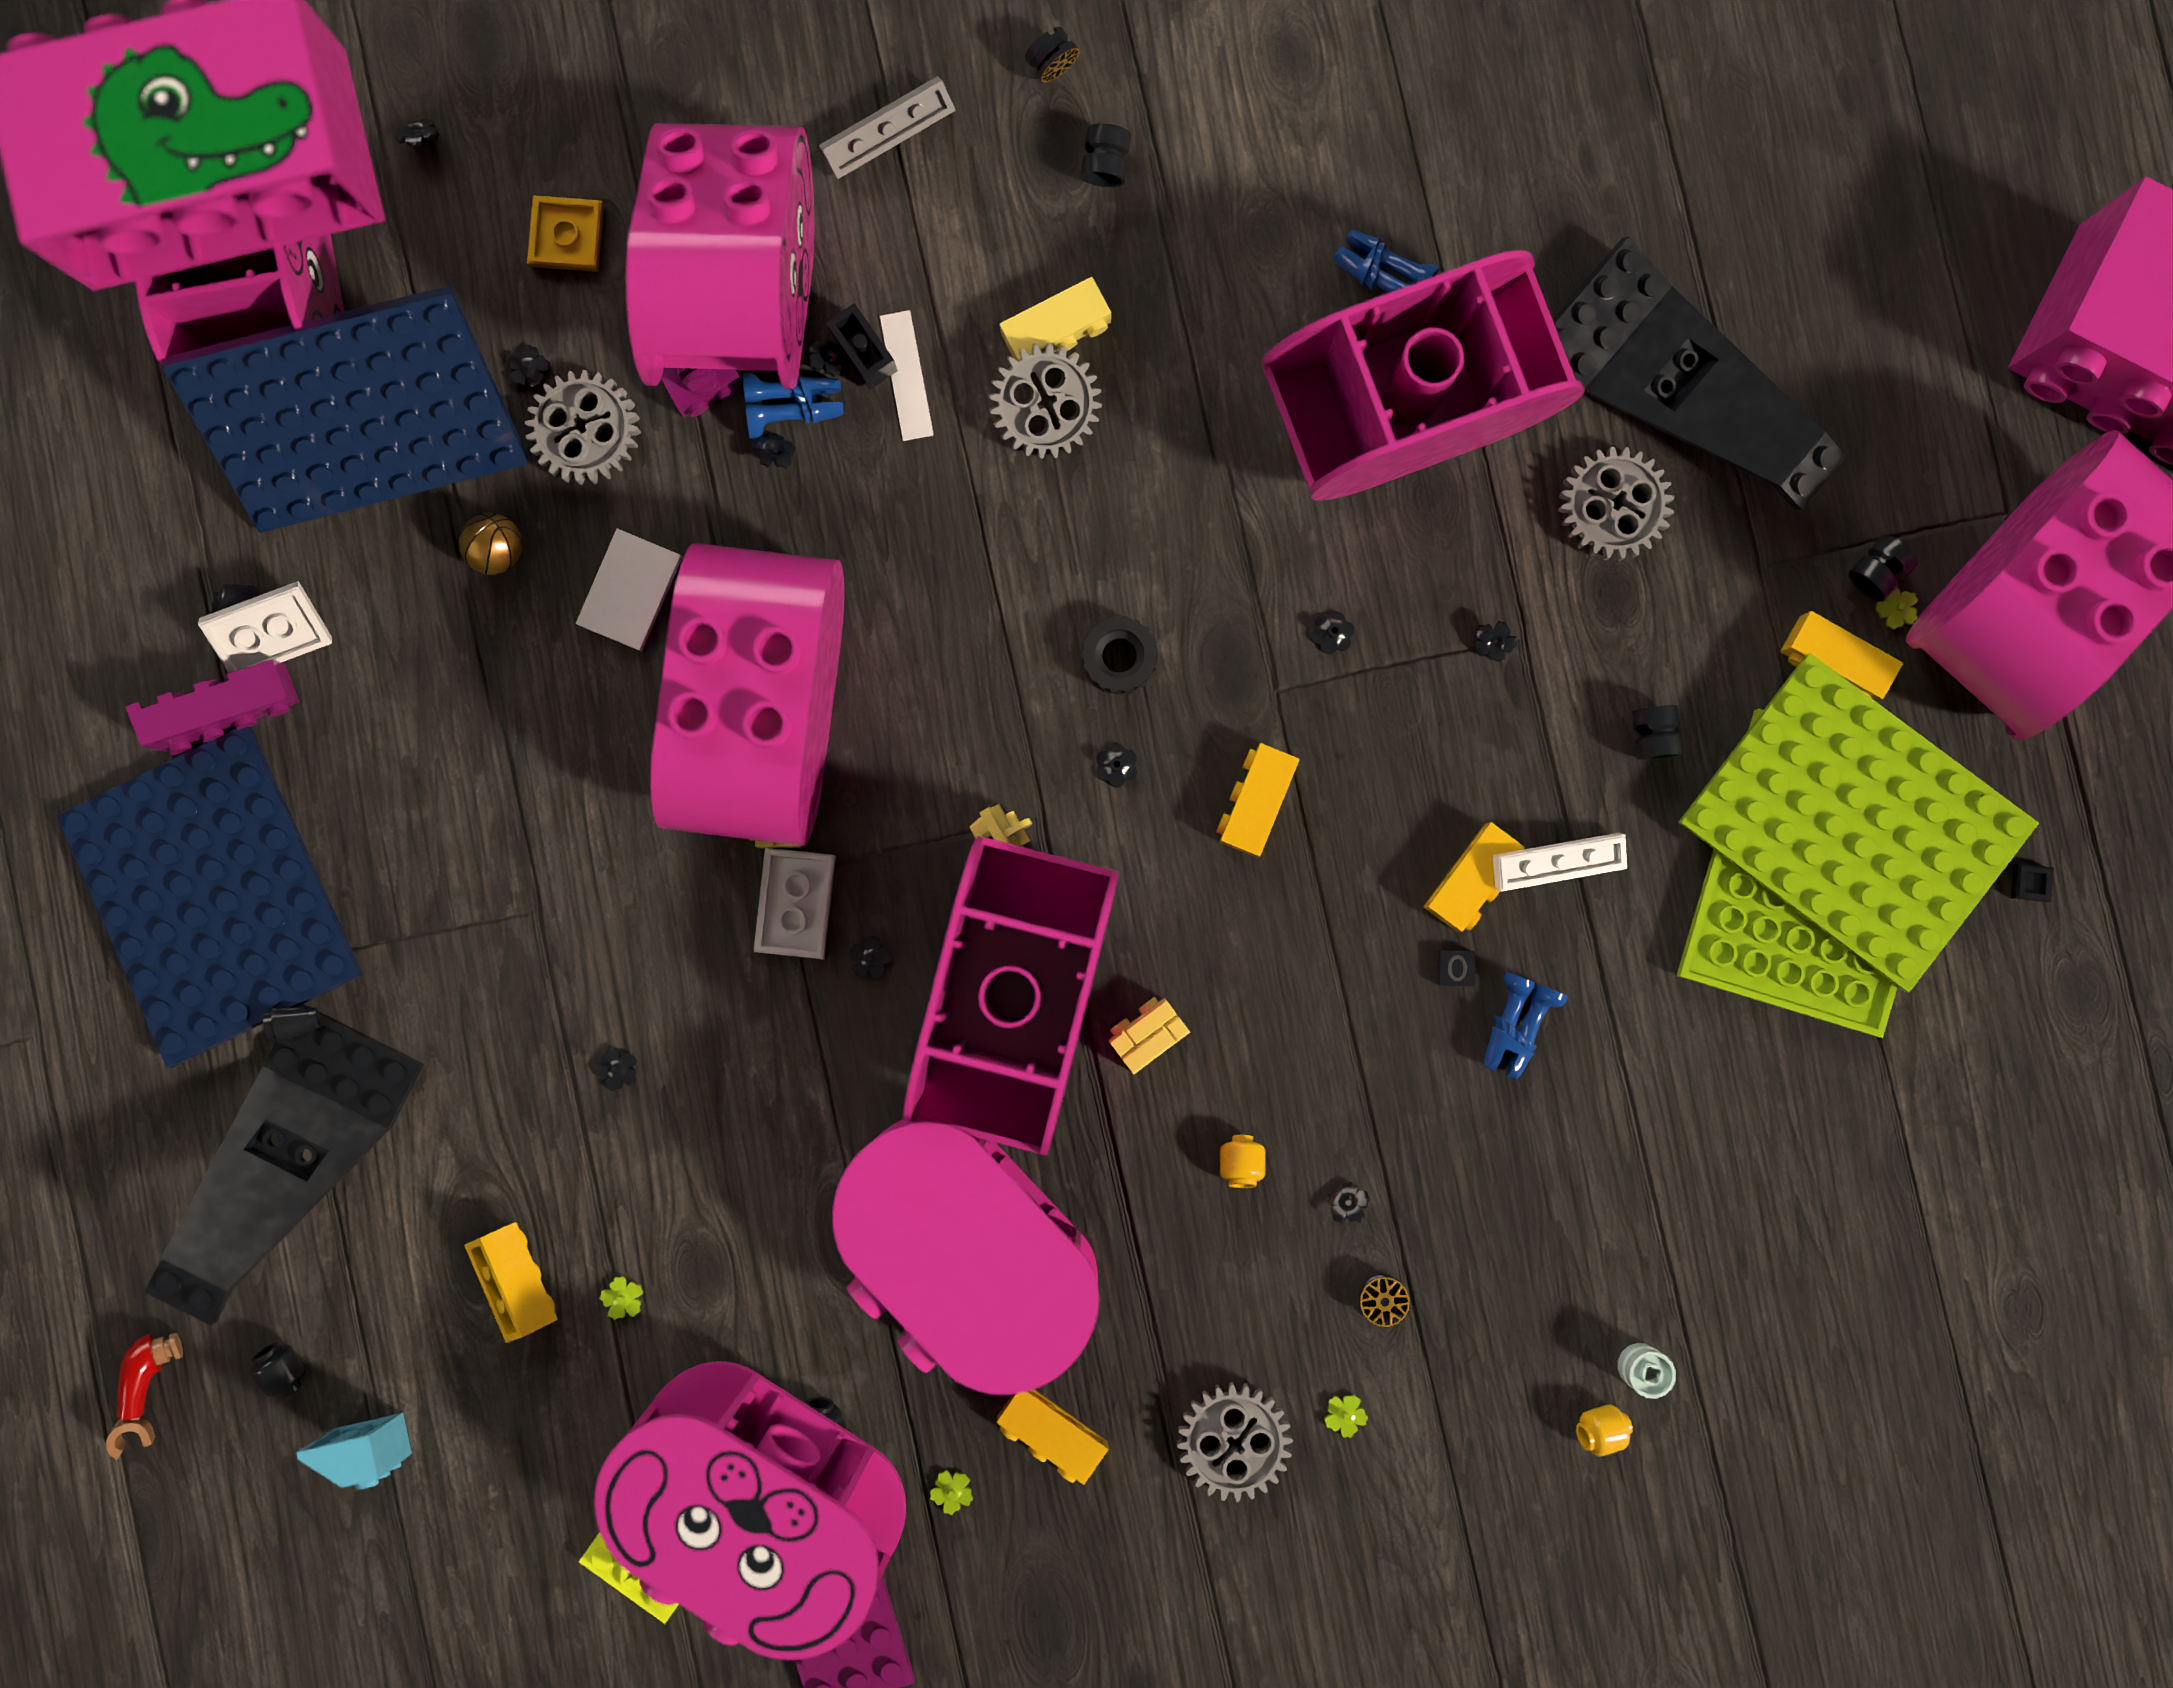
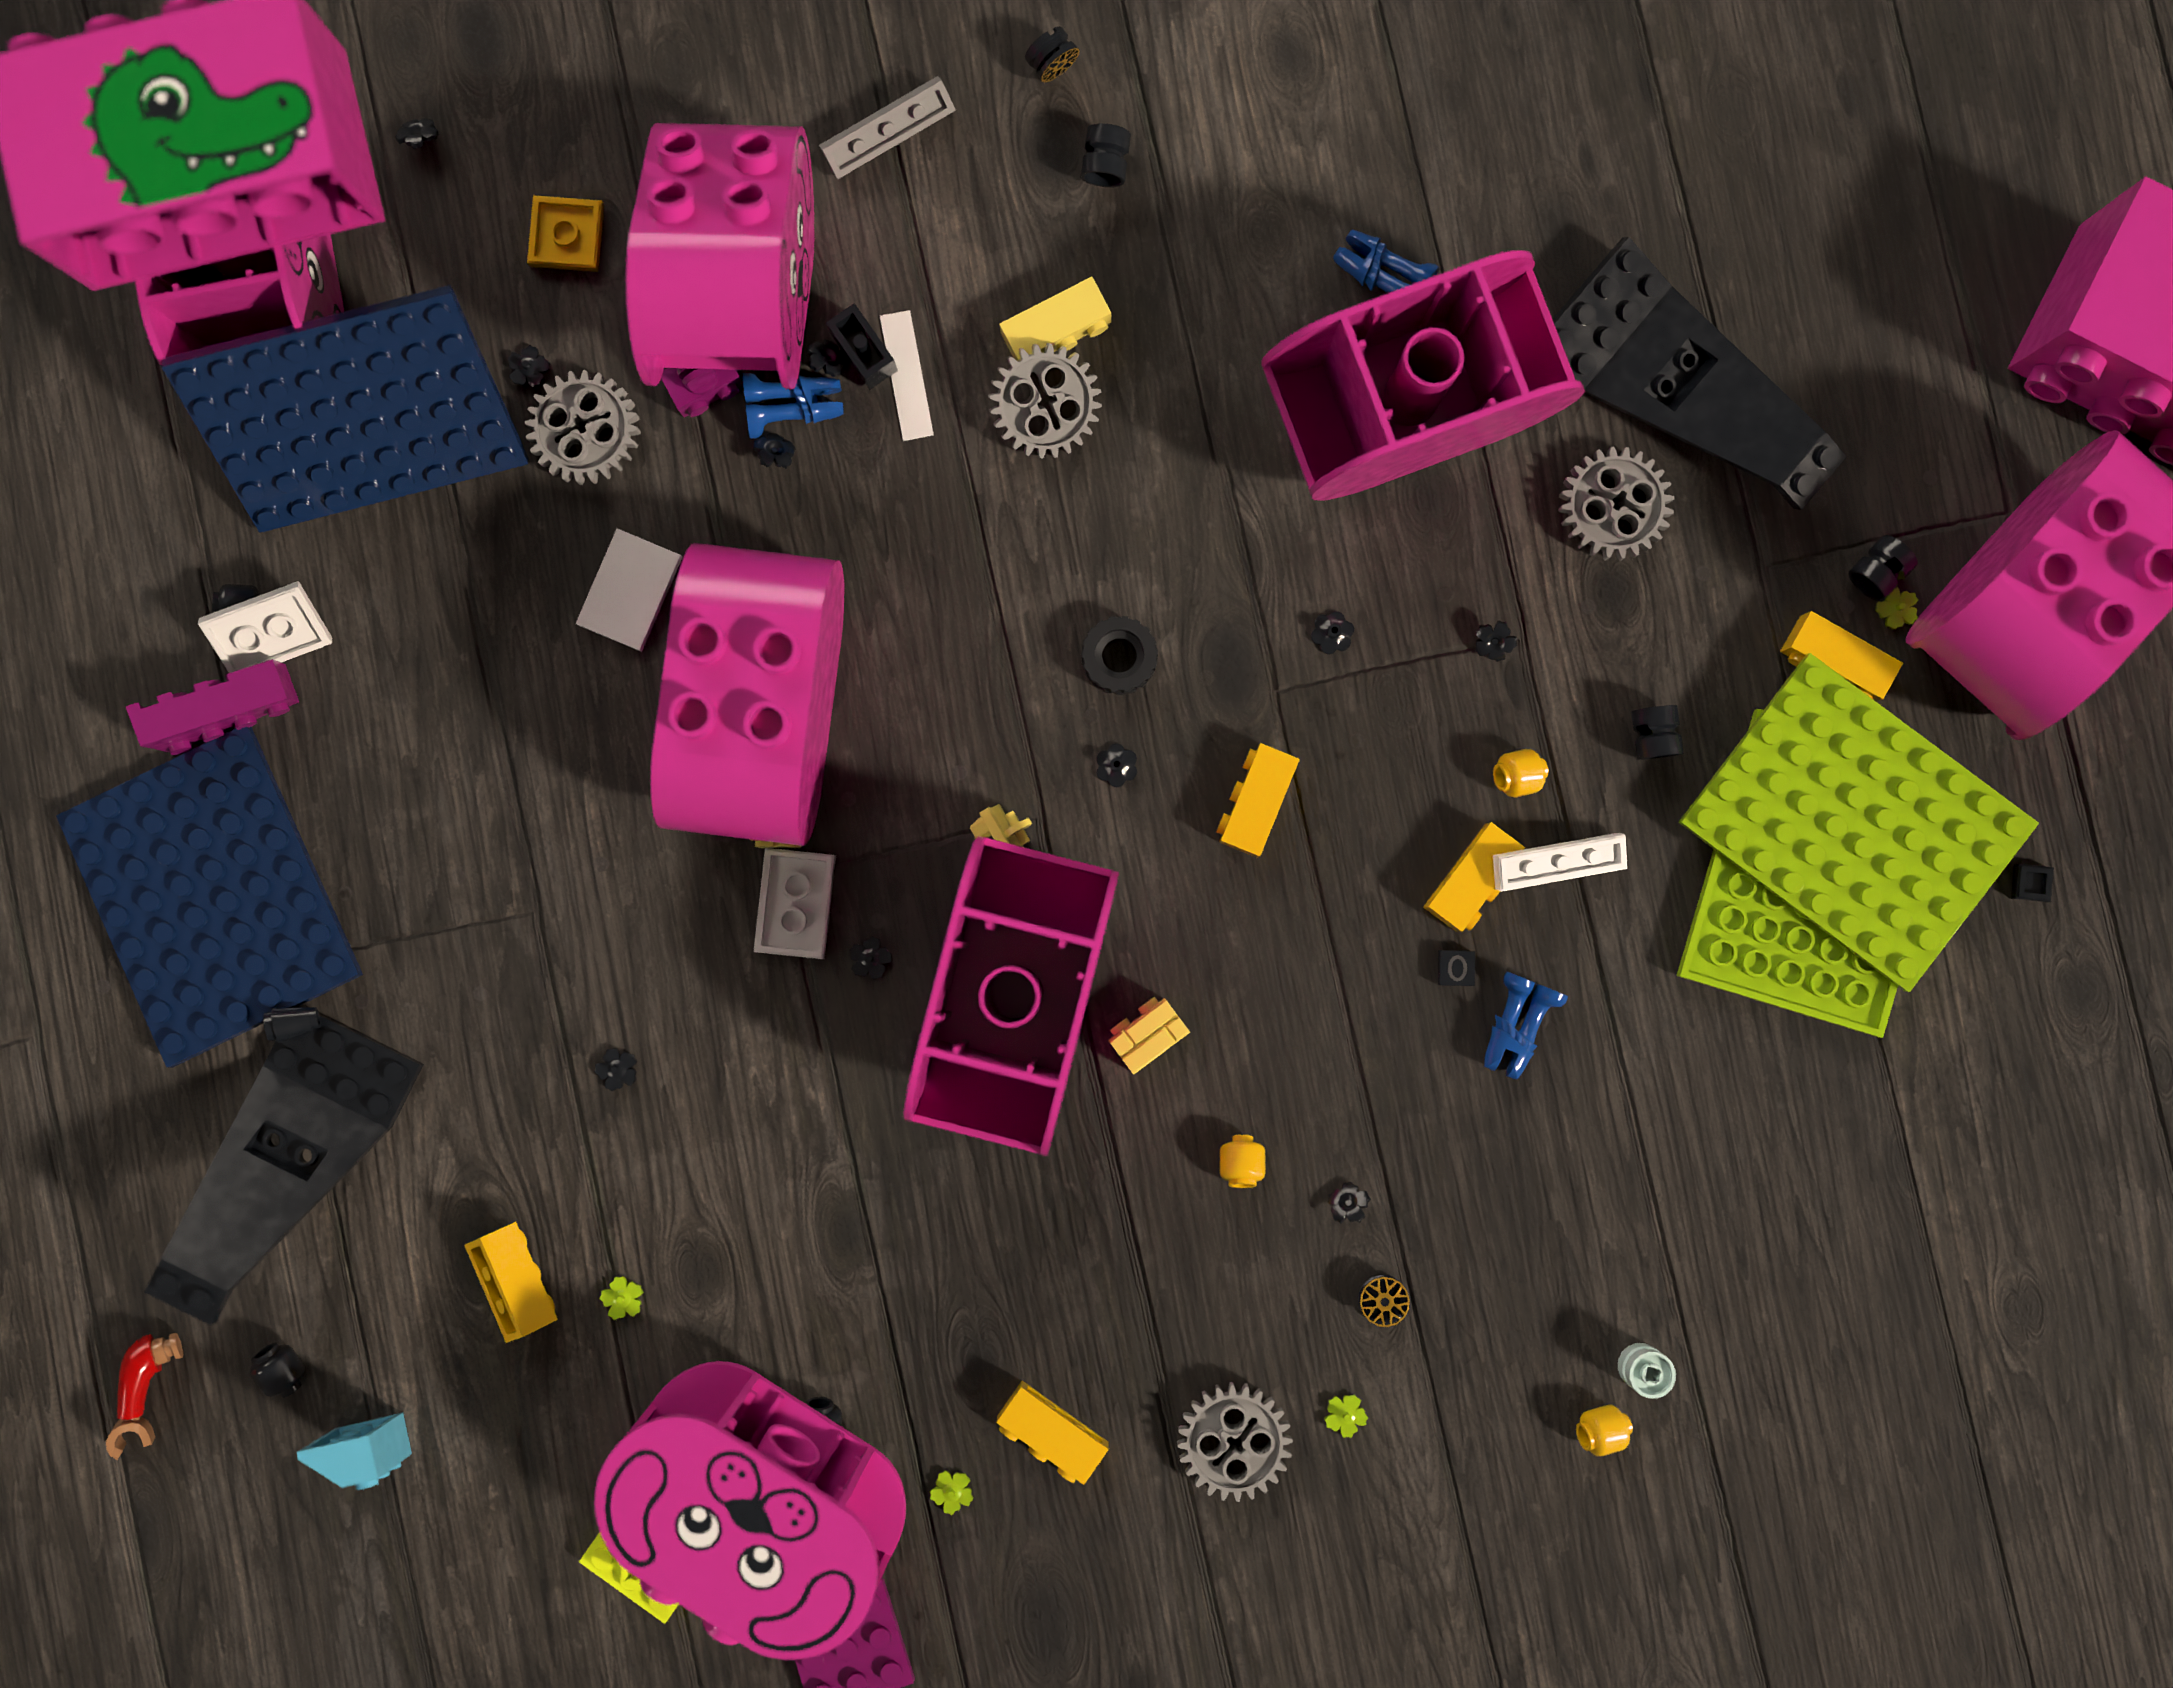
pearl gold piece [459,512,522,575] -> none
dark pink brick [833,1119,1099,1395] -> none
none -> yellow head [1493,749,1549,797]

